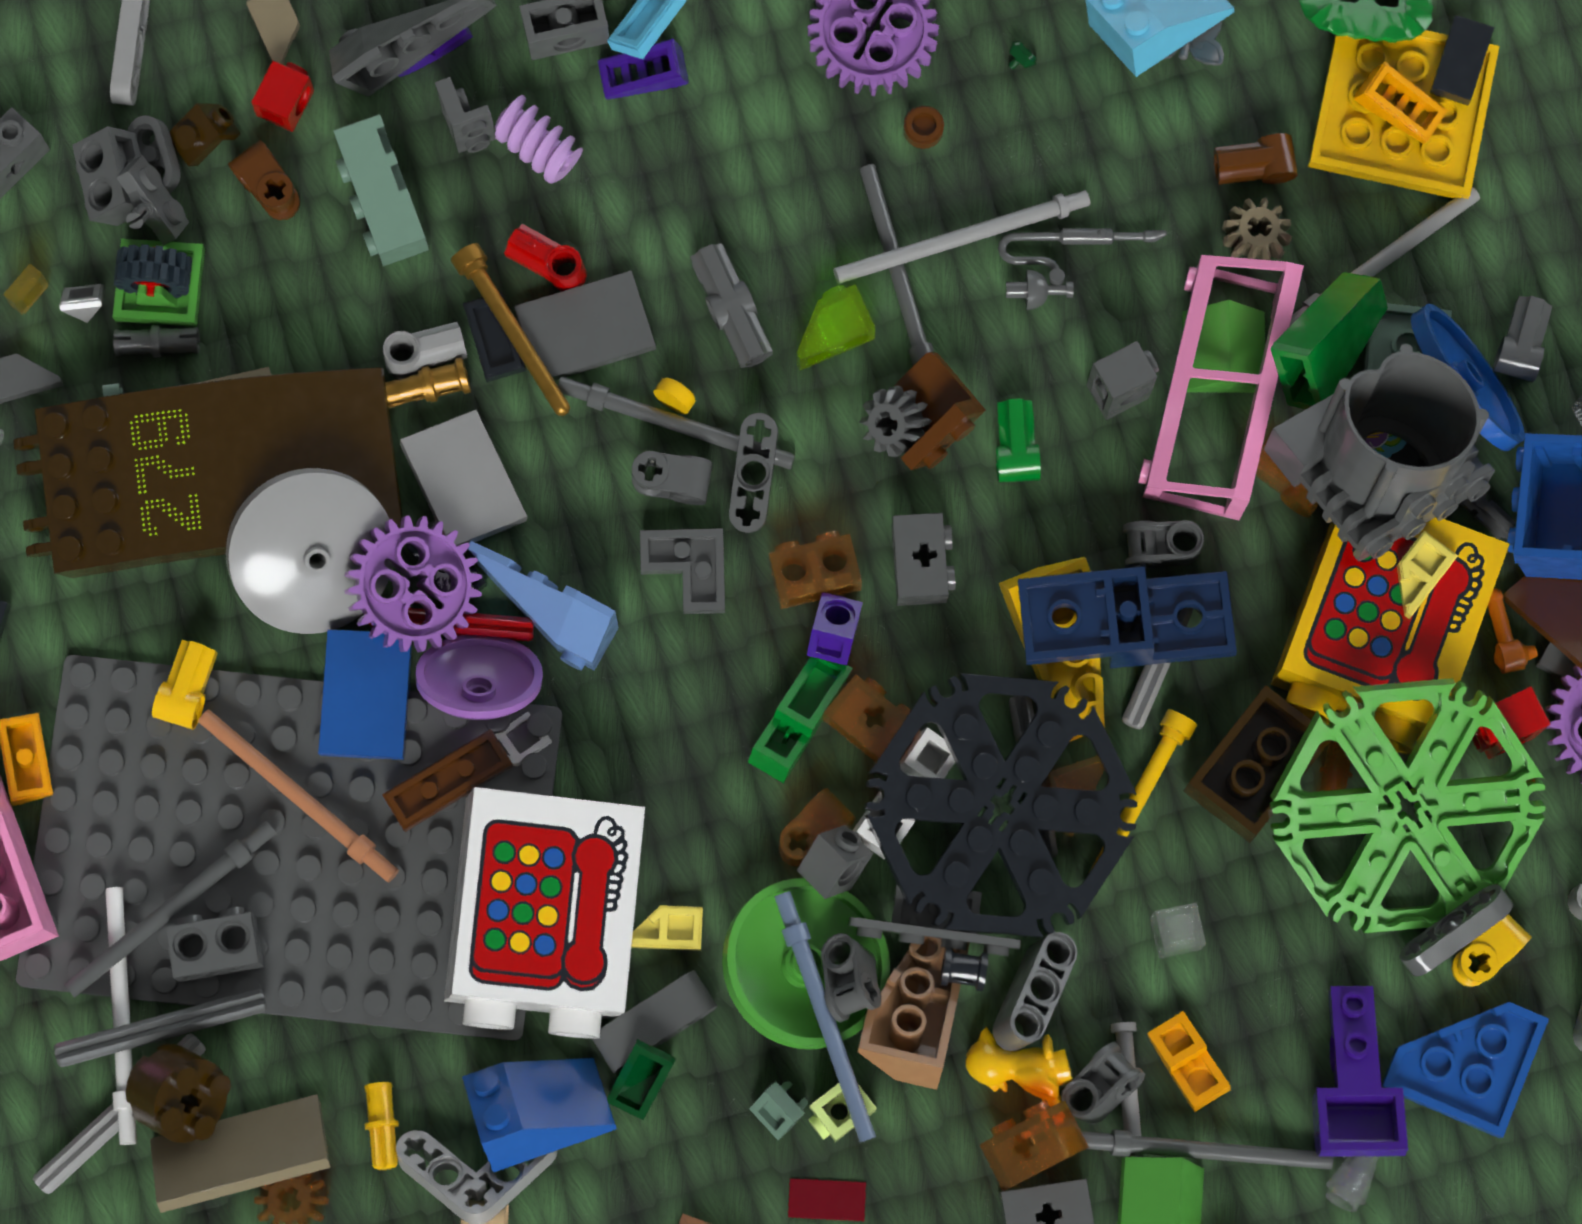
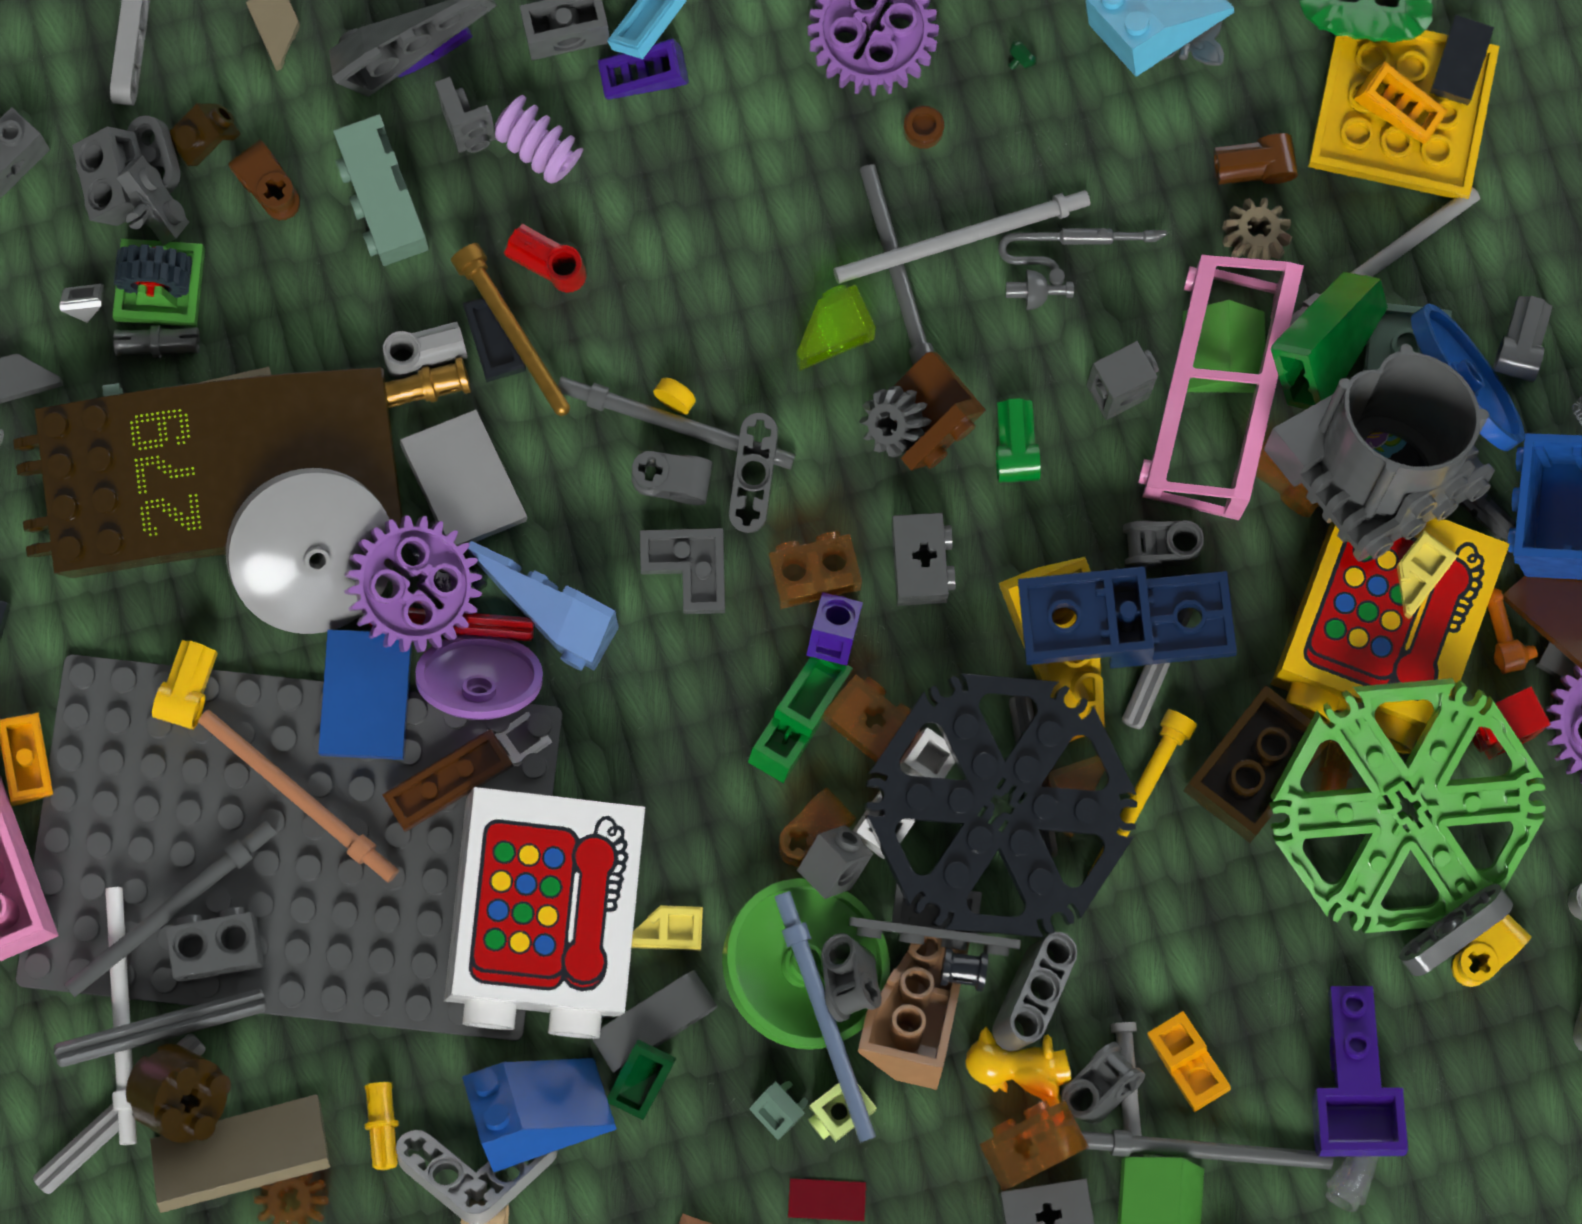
clear yellow tile [3,264,48,315] -> none
red brick [251,61,314,132] -> none
dark grey tile [514,270,656,381] -> none
dark grey piece [690,243,773,369] -> none
clear brick [1150,902,1206,959] -> none
blue plate [1381,1002,1549,1138] -> none

